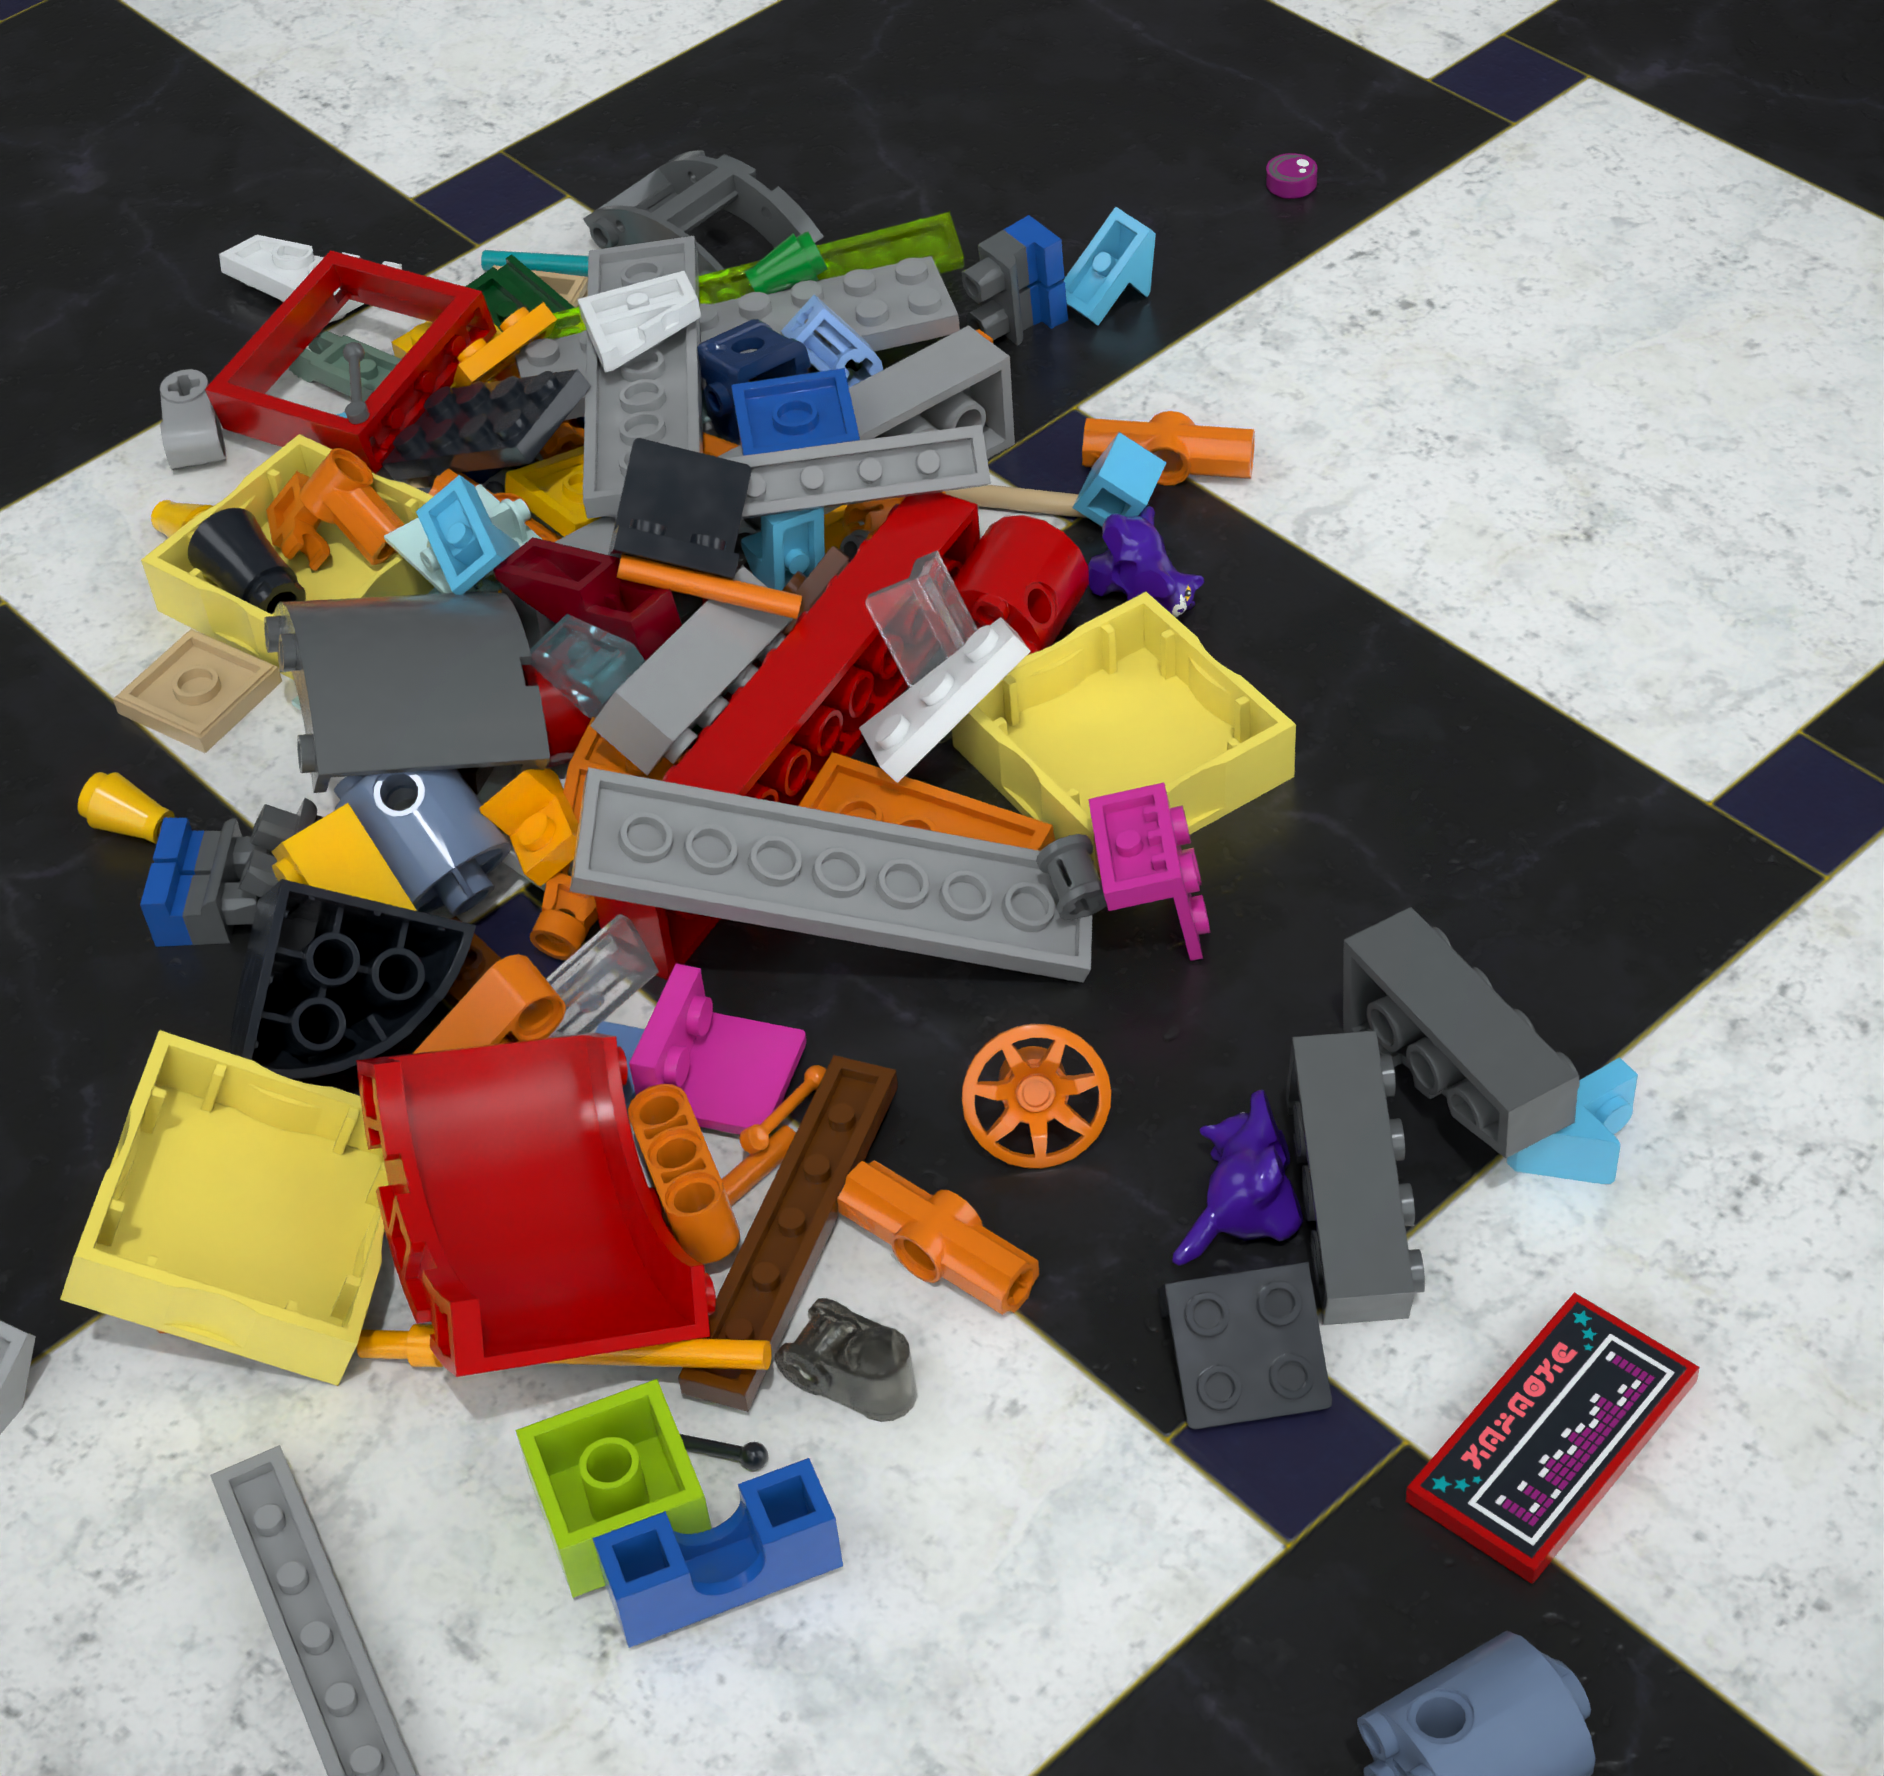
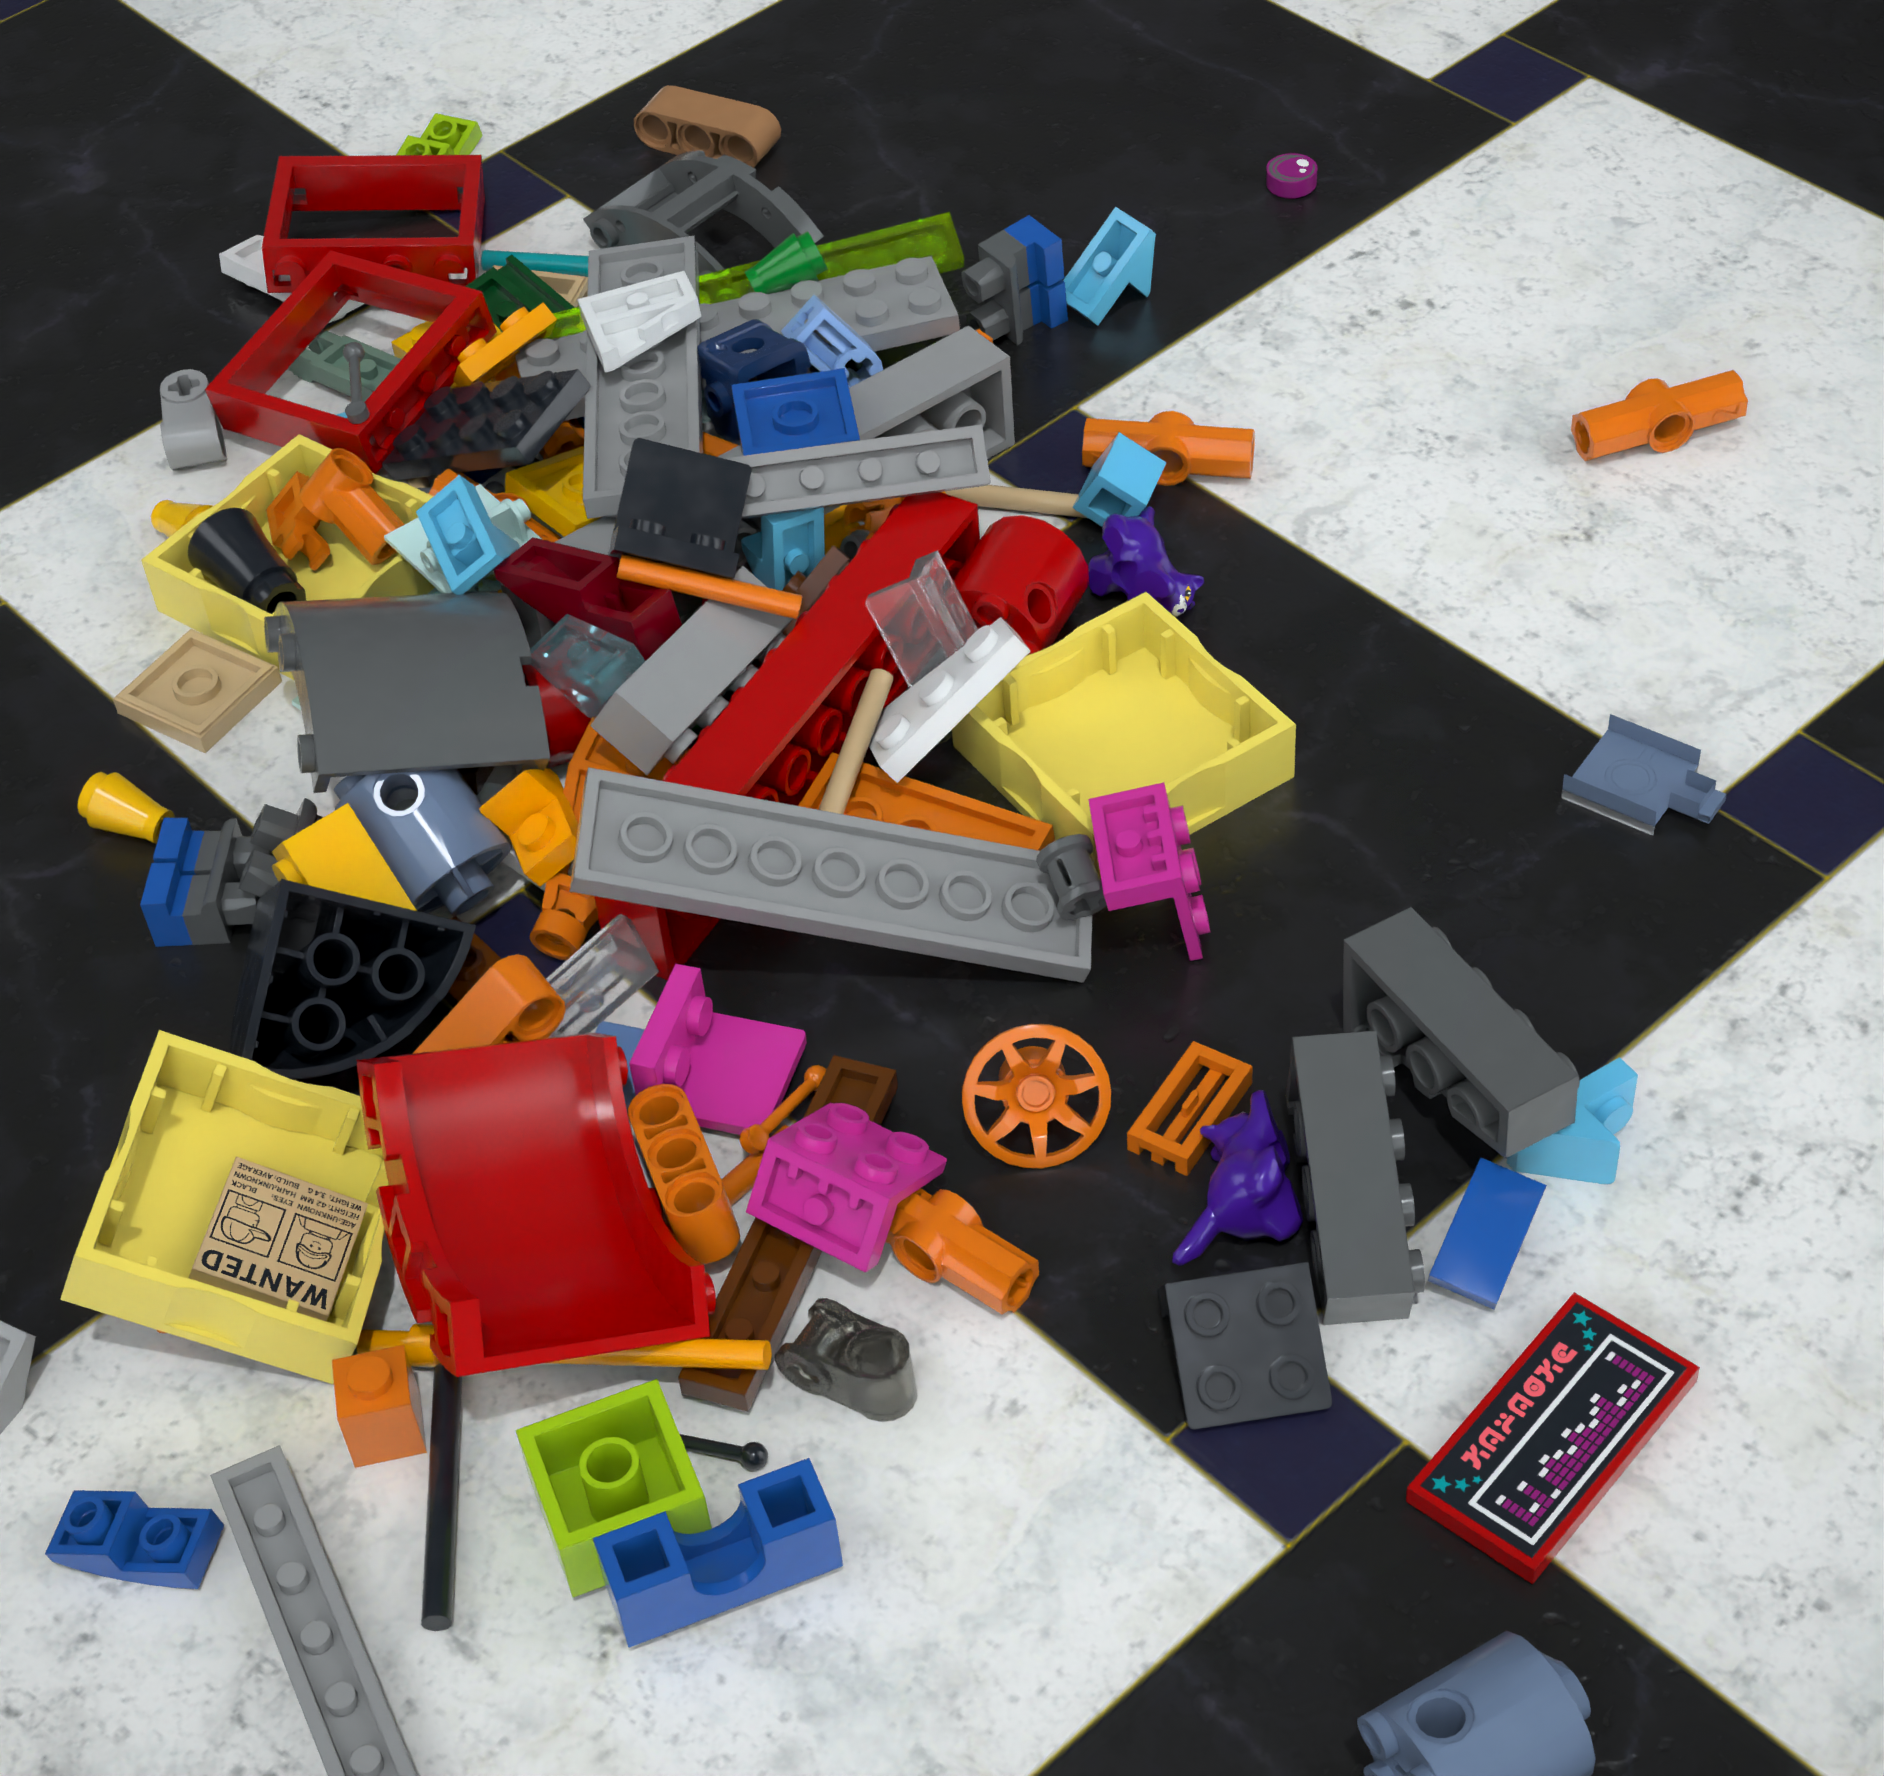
none -> blue slope [45,1490,224,1589]
none -> tan tile [189,1157,368,1321]
none -> red window [262,155,485,293]
none -> orange brick [332,1345,427,1468]
none -> lime slope [396,113,483,155]
none -> black bar [421,1363,462,1631]
none -> medium nougat beam [634,85,781,168]
none -> dark pink bracket [746,1103,947,1273]
none -> tan bar [818,669,893,814]
none -> orange tile [1127,1041,1253,1176]
none -> blue slope [1428,1158,1547,1310]
none -> sand blue piece [1562,714,1727,835]
none -> orange piece [1571,370,1748,461]

